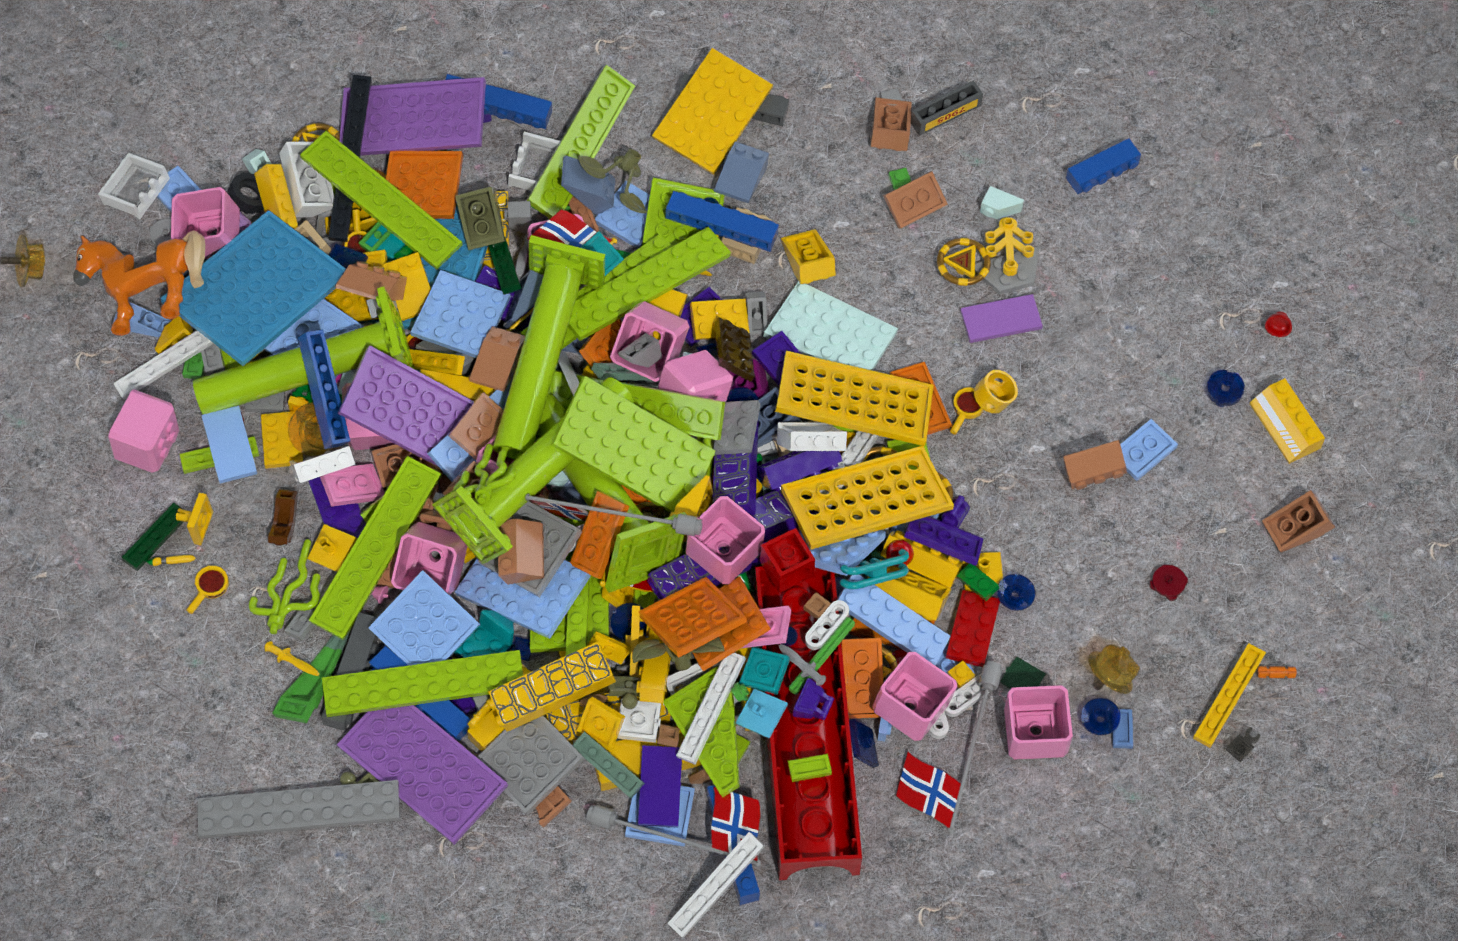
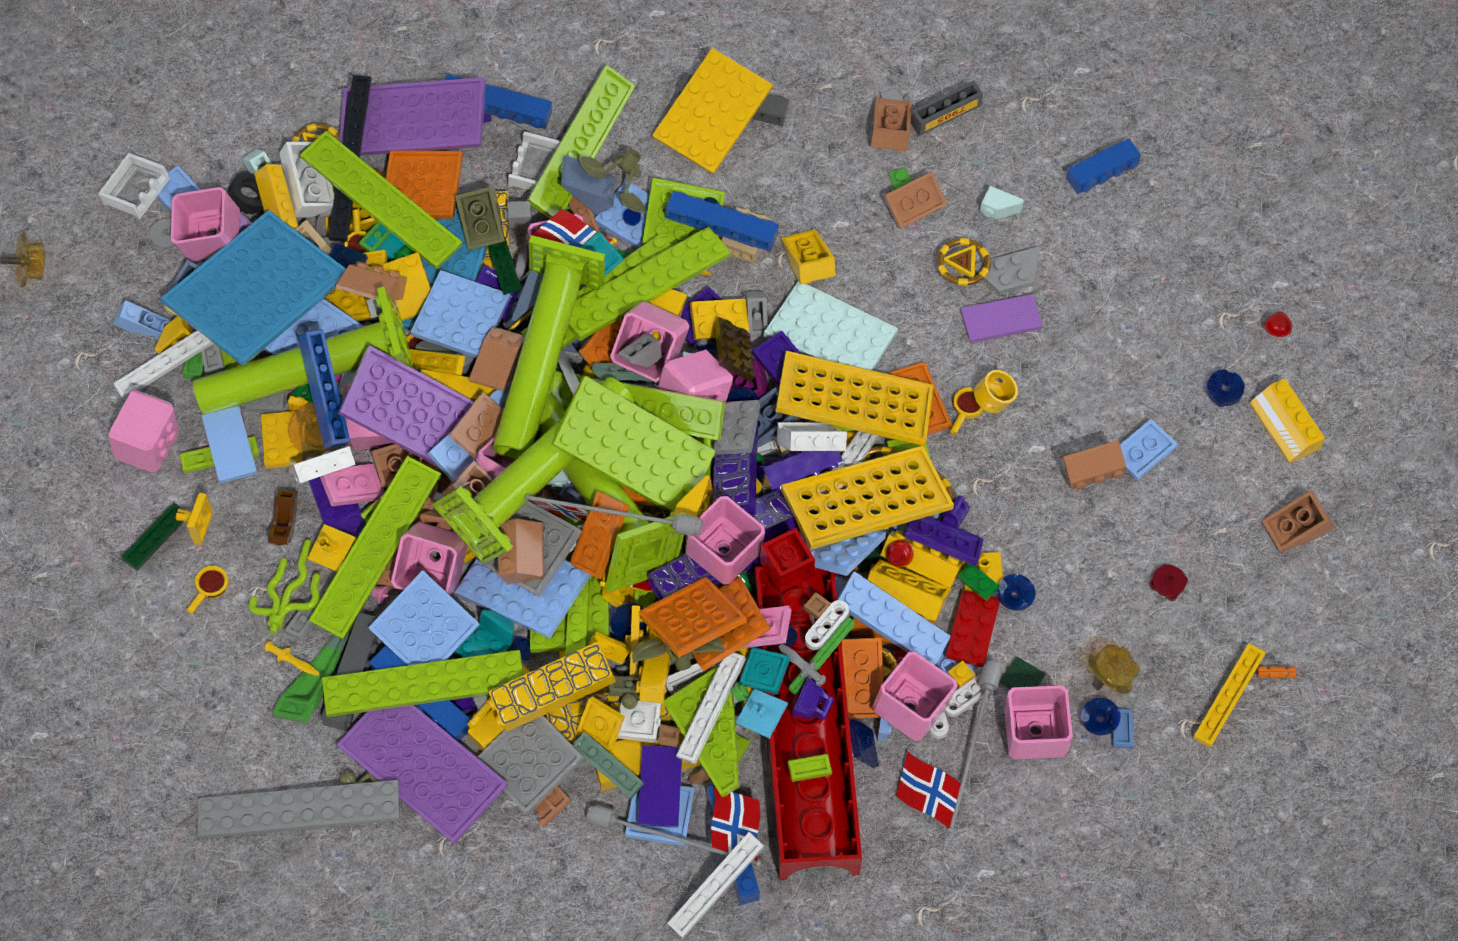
orange animal [73,230,205,336] -> none
yellow piece [147,555,196,566] -> none
lime plant [453,444,517,504] -> none
sand blue slope [714,142,769,203] -> none
teal piece [840,549,909,590] -> none
yellow plant [985,217,1034,276] -> none
clear smoke plate [1225,727,1261,763] -> none
none -> clear blue piece [623,209,641,226]

